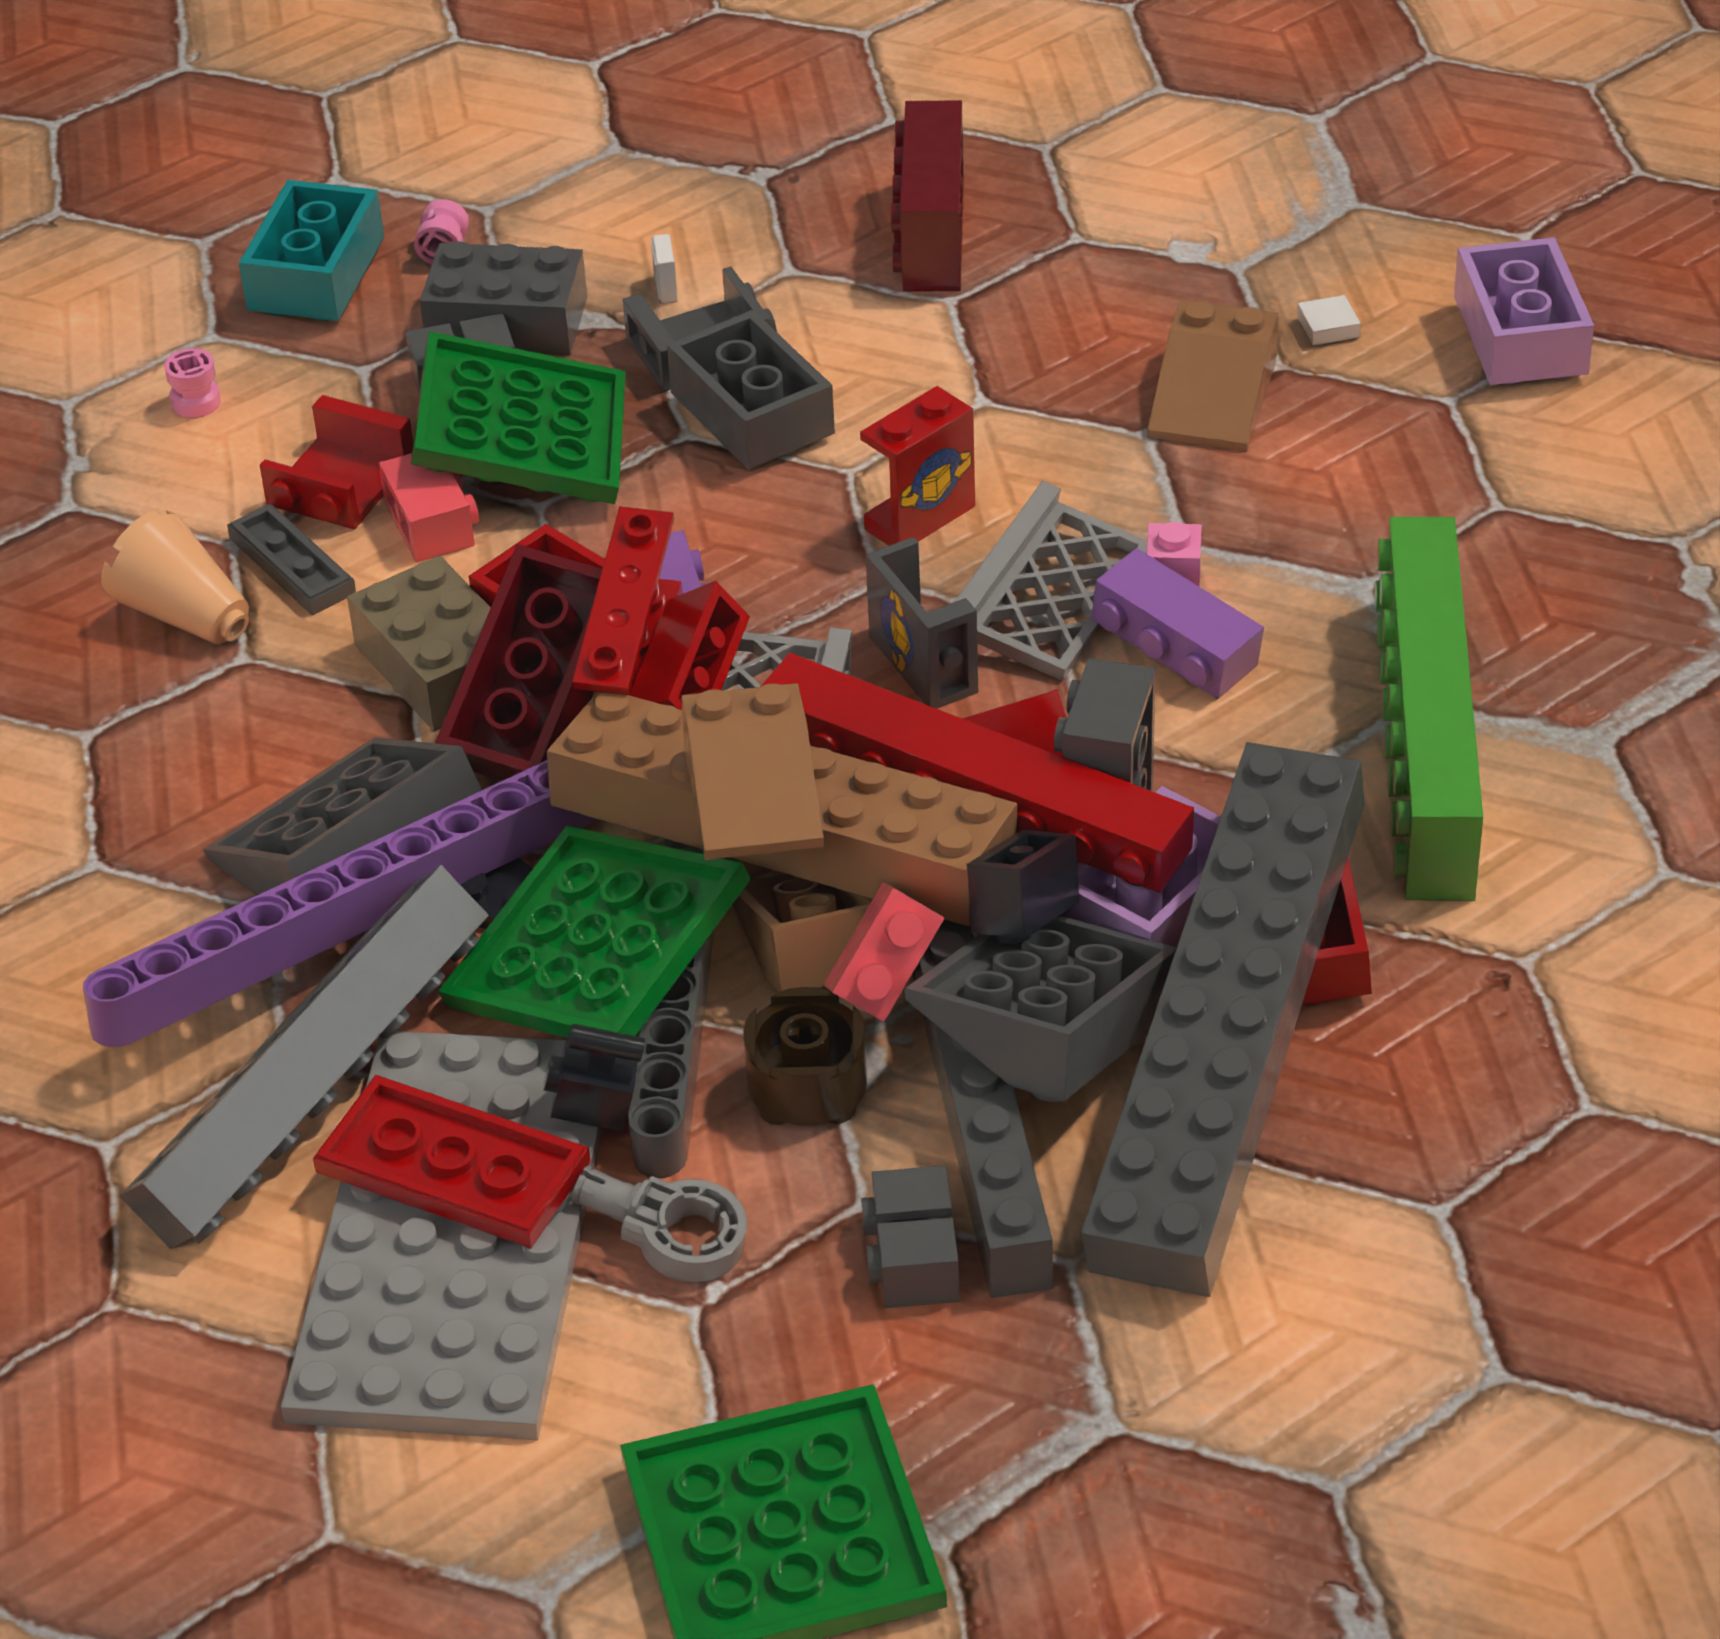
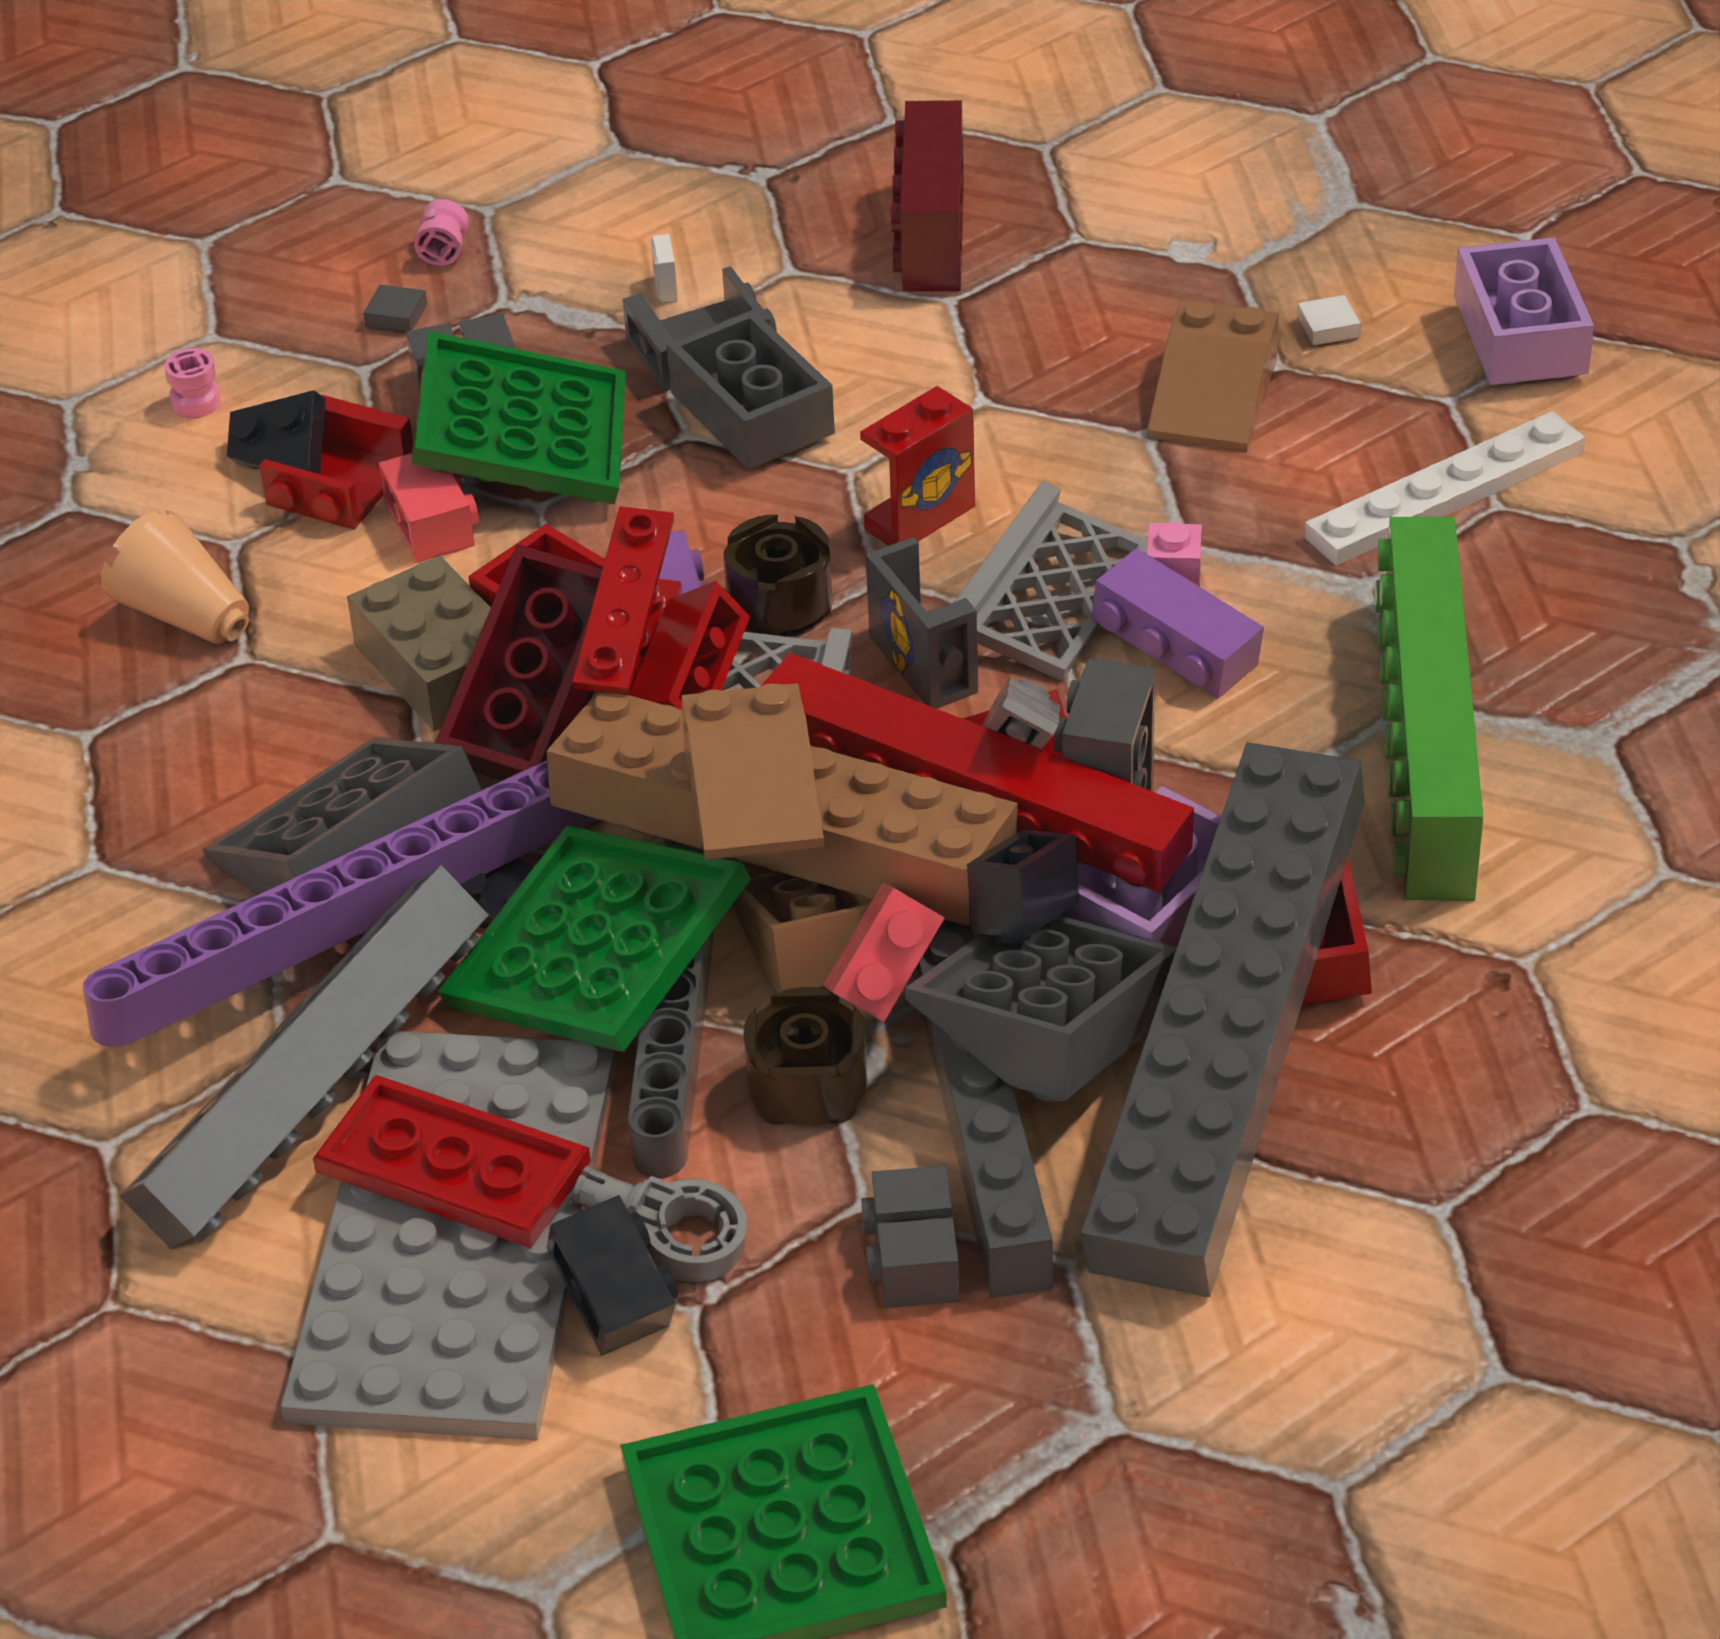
dark grey tile [227,503,356,616] -> none
teal brick [239,180,384,321] -> none
dark grey brick [420,242,588,355] -> none
black brick [543,1024,645,1132] -> none
none -> black wing [227,390,326,474]
none -> dark grey tile [363,284,427,332]
none -> black brick [546,1195,679,1356]
none -> dark brown brick [724,514,832,636]
none -> light grey slope [981,678,1060,749]
none -> white plate [1305,411,1585,566]

